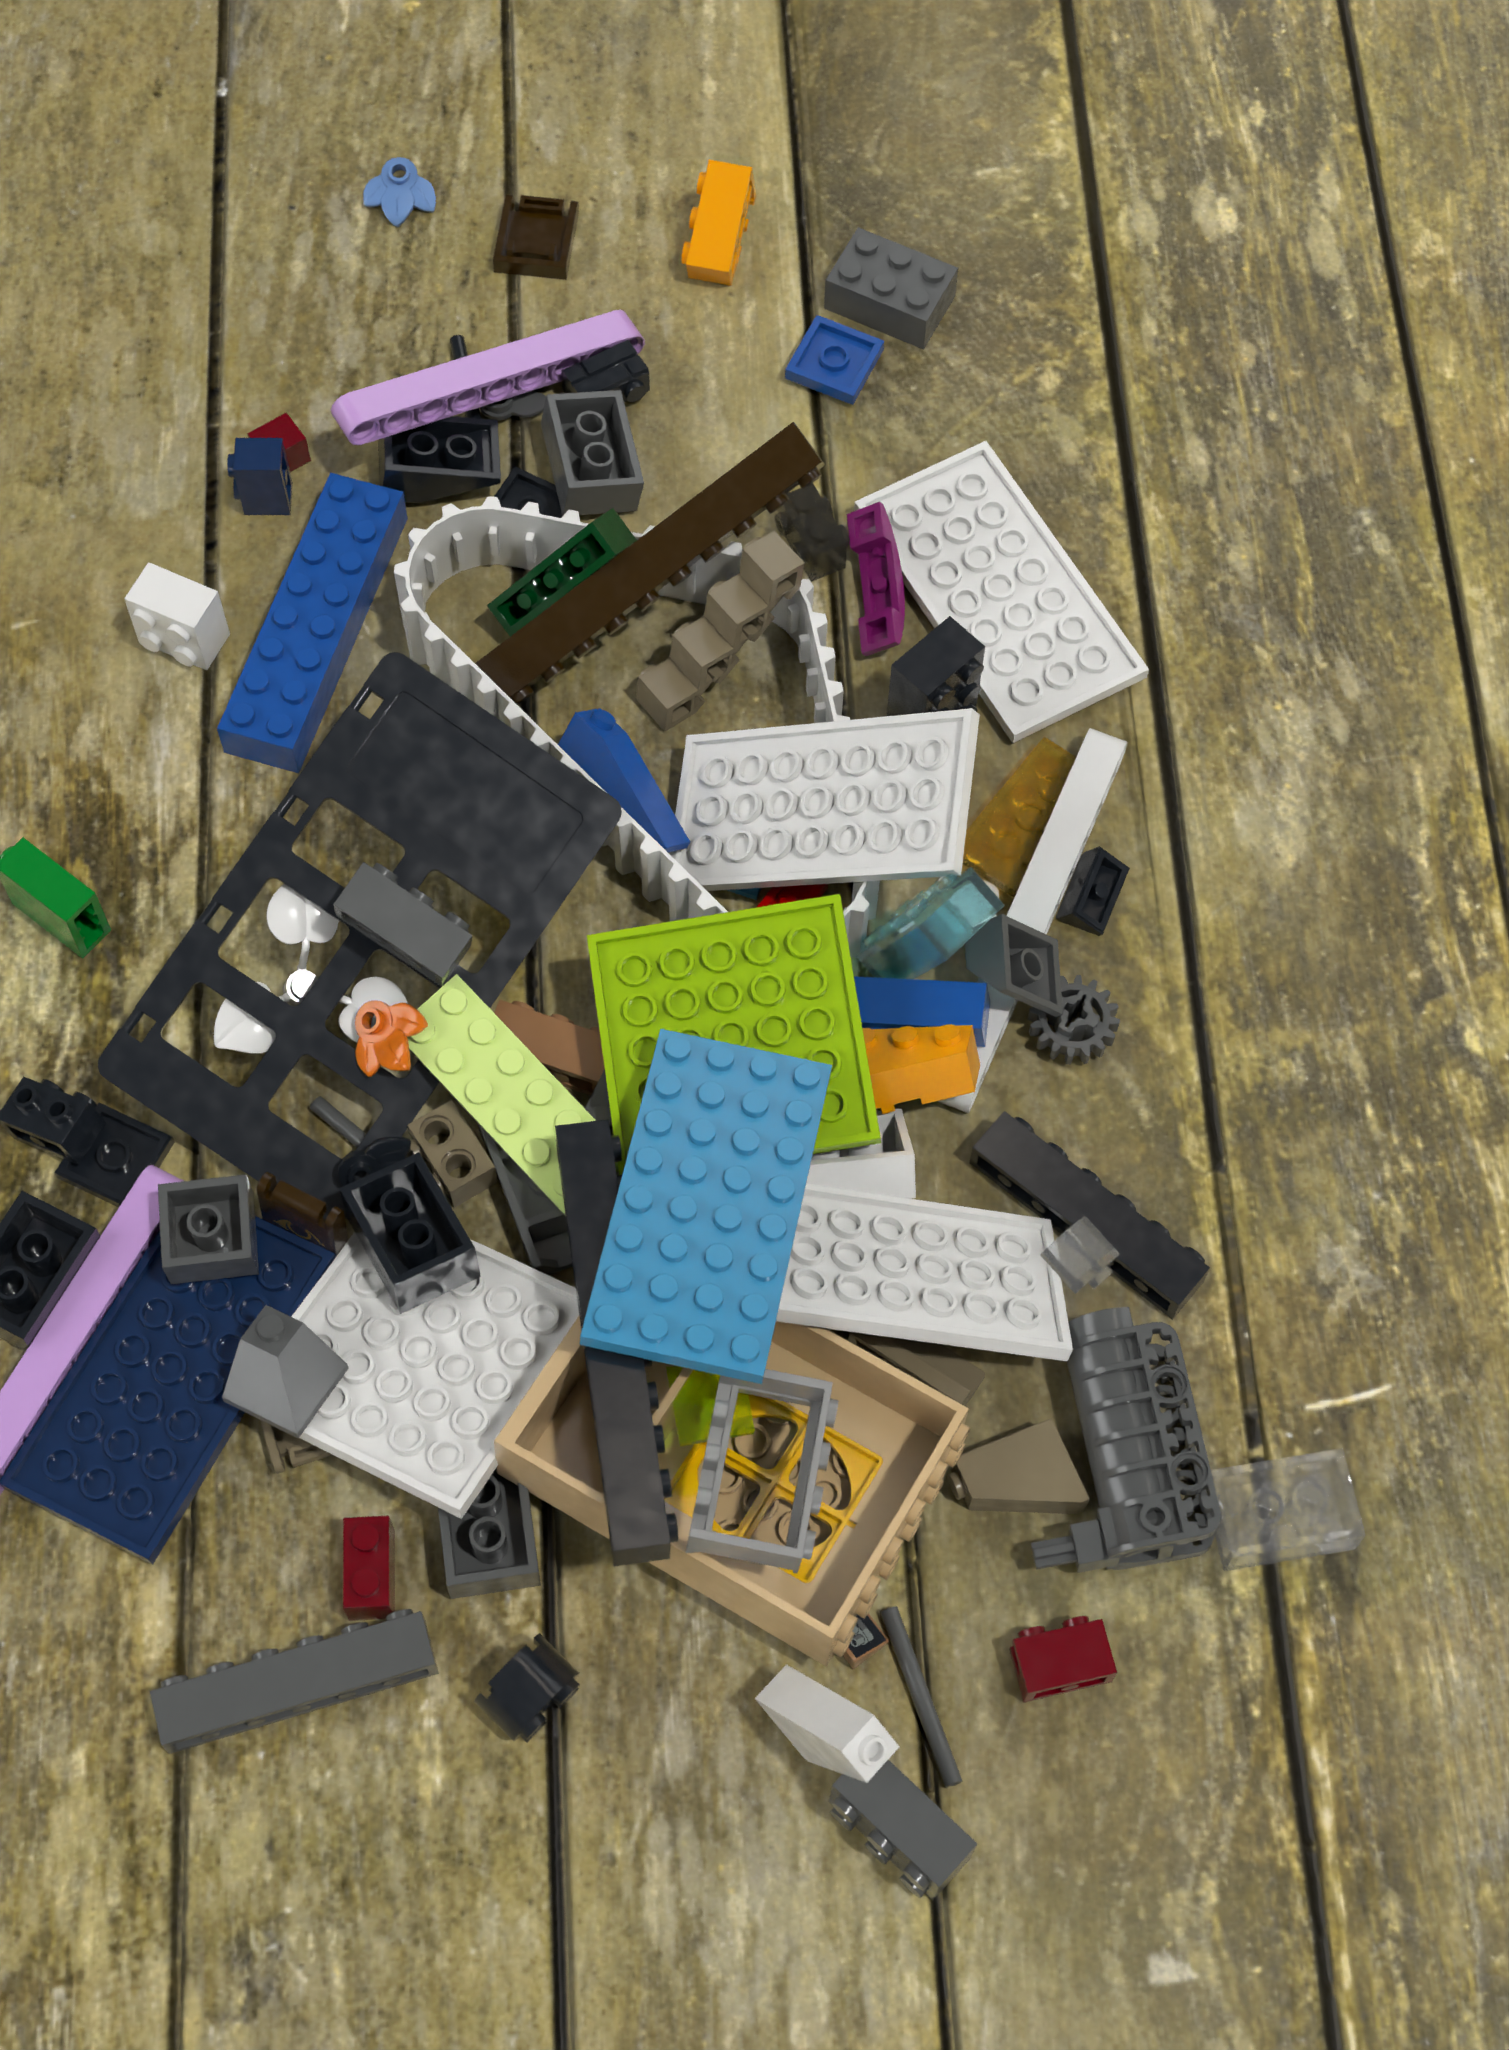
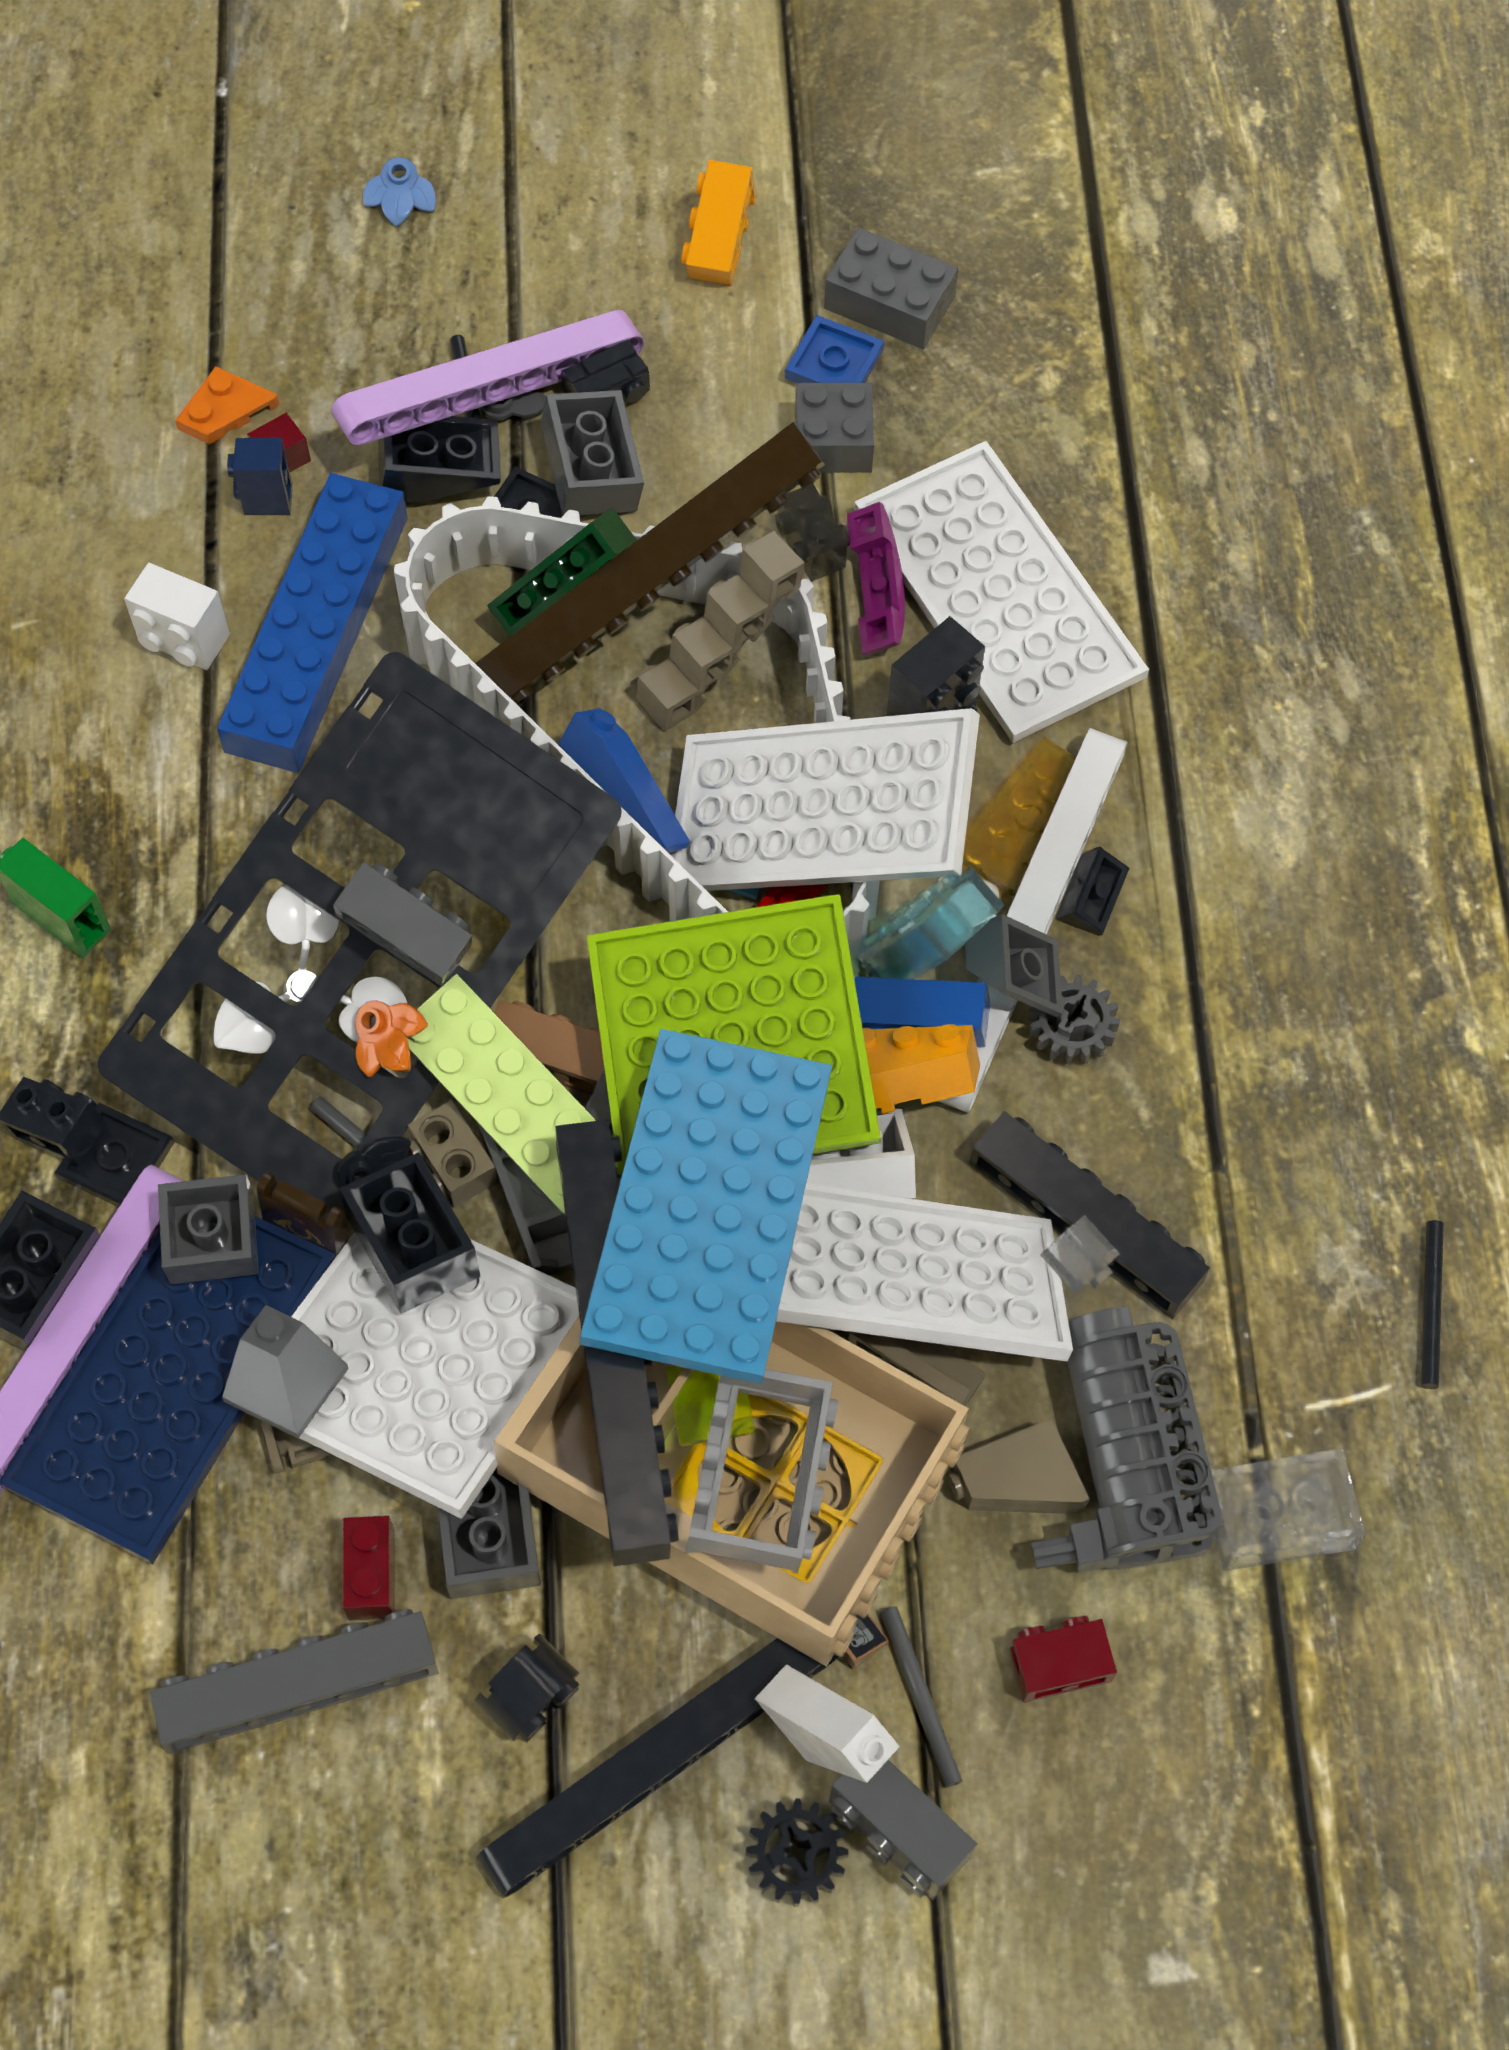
dark brown container [493,194,579,280] -> none
none -> orange wing [175,366,279,444]
none -> black beam [476,1638,839,1898]
none -> black gear [746,1798,849,1907]
none -> dark grey brick [795,383,874,473]
none -> black bar [1421,1220,1444,1389]

